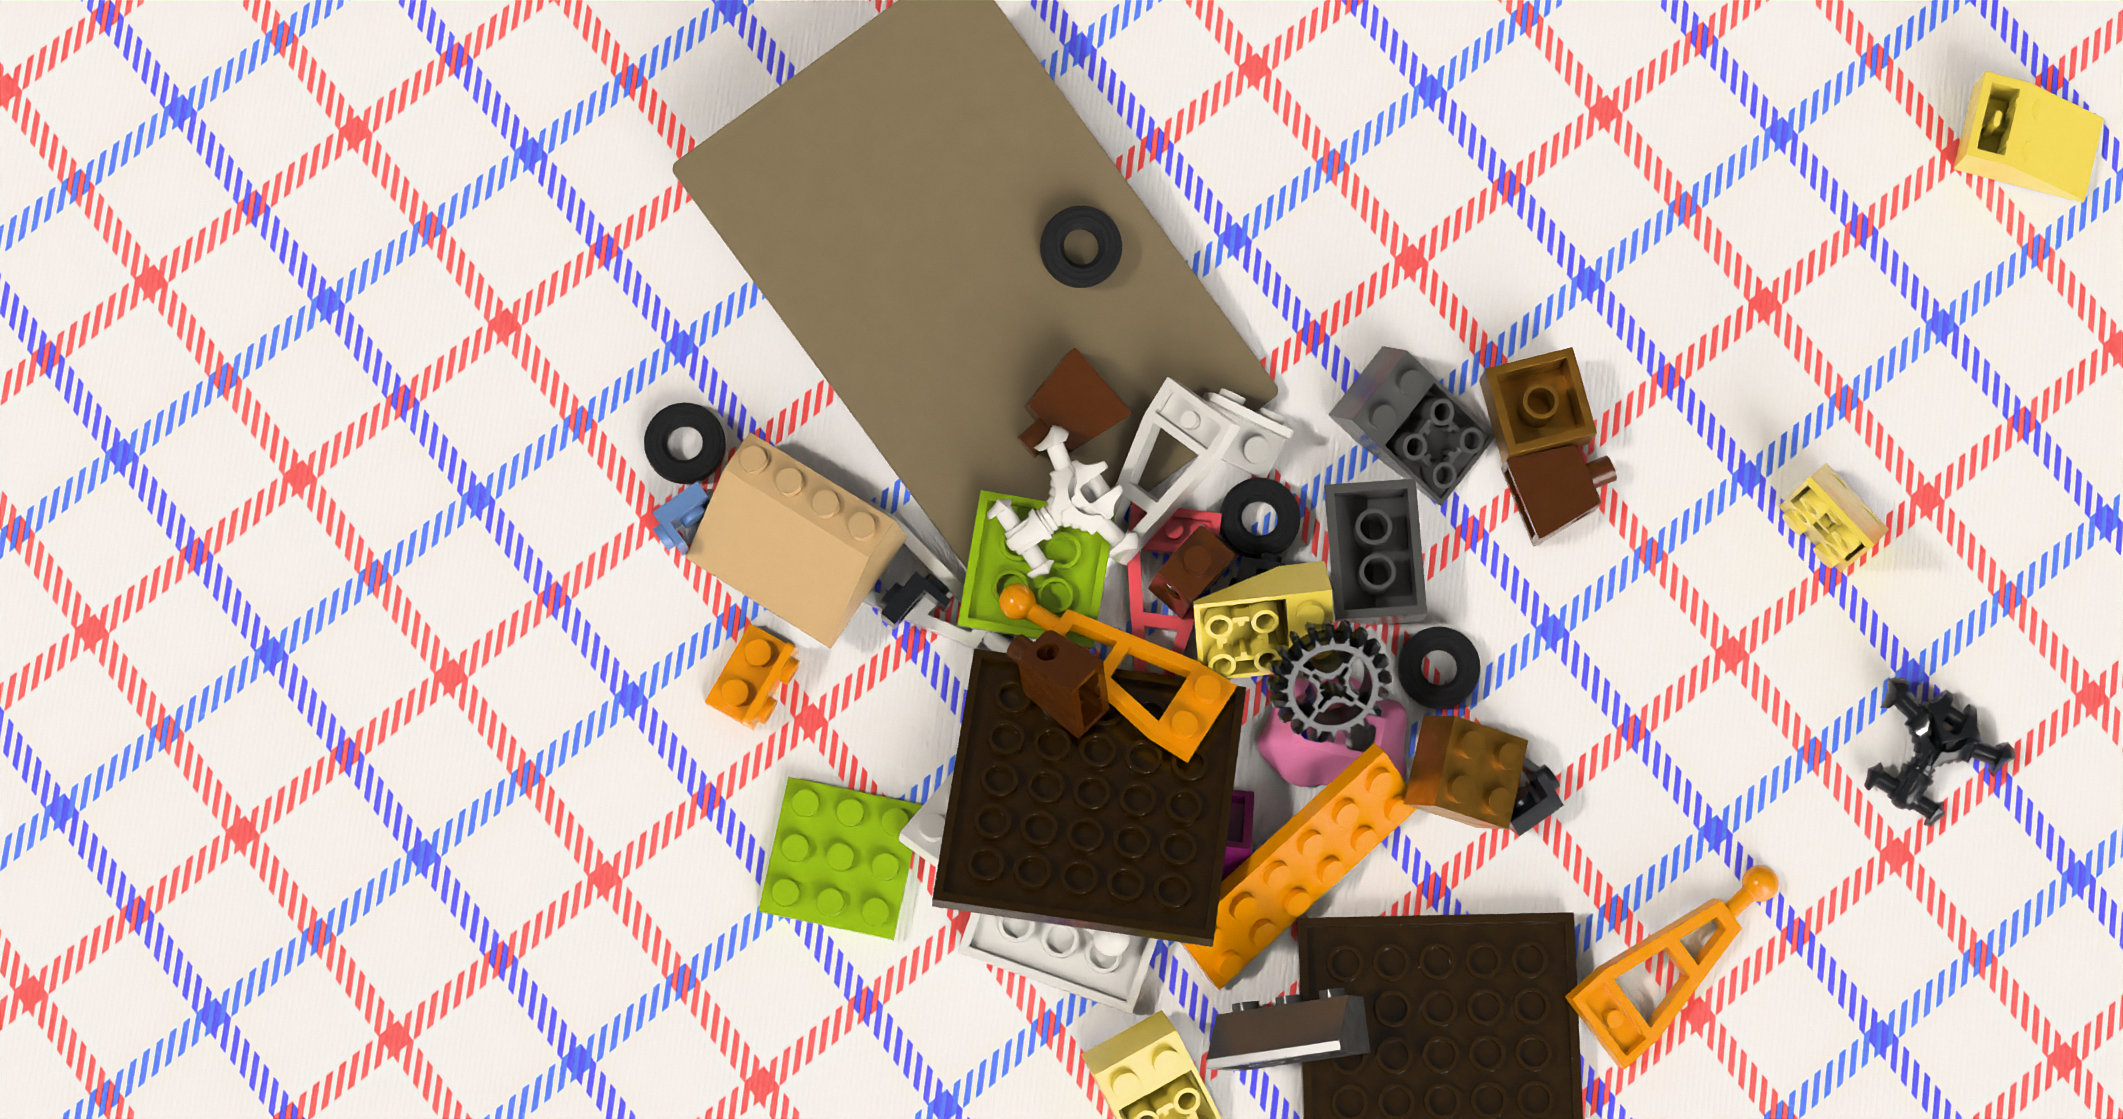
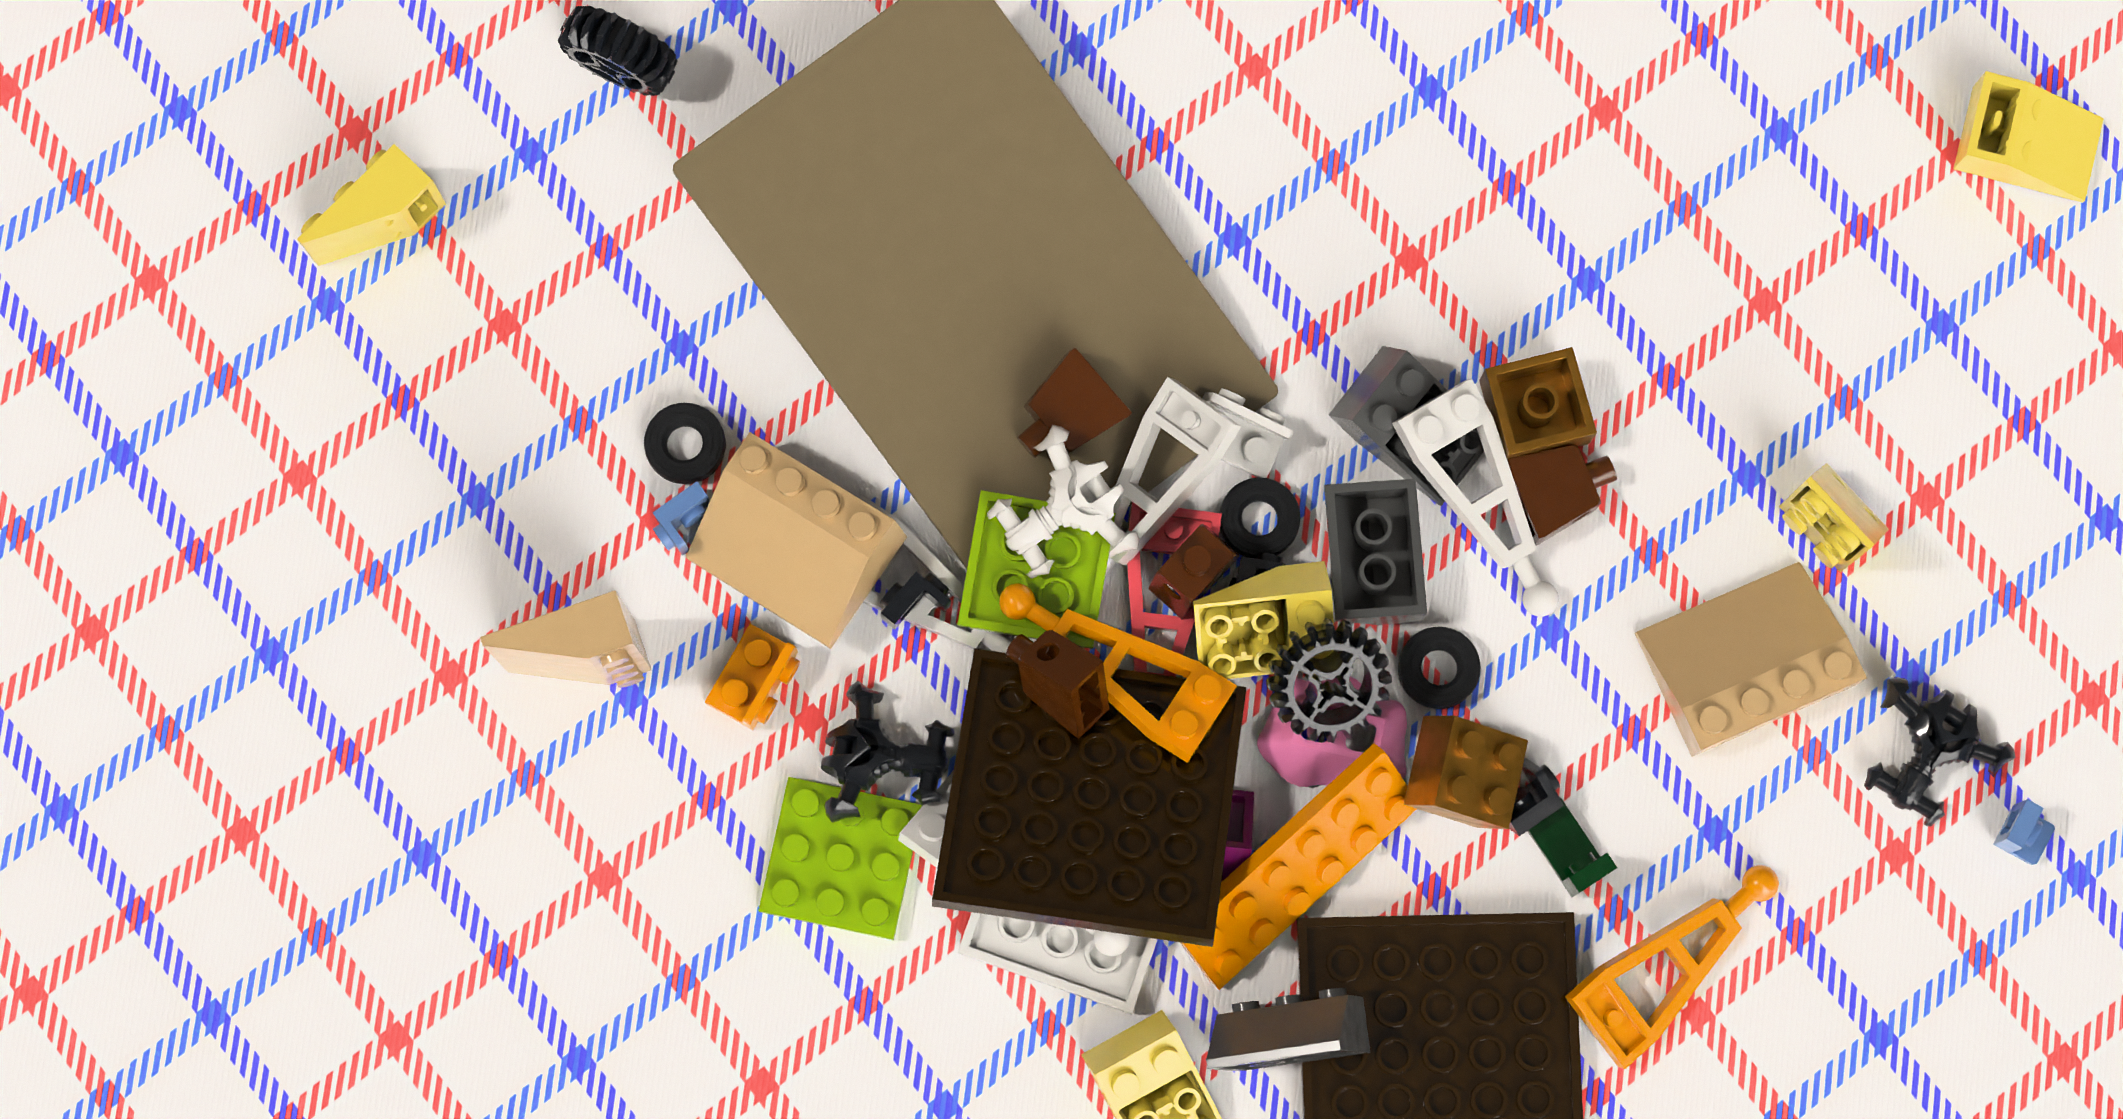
black tyre [1040,206,1122,288] -> none
none -> light yellow slope [297,144,446,266]
none -> tan slope [480,590,652,688]
none -> black gear [557,6,678,96]
none -> black piece [821,681,954,823]
none -> white plate [1392,378,1559,617]
none -> dark green bracket [1527,797,1617,898]
none -> tan slope [1634,561,1867,757]
none -> medium blue bracket [1993,799,2055,865]

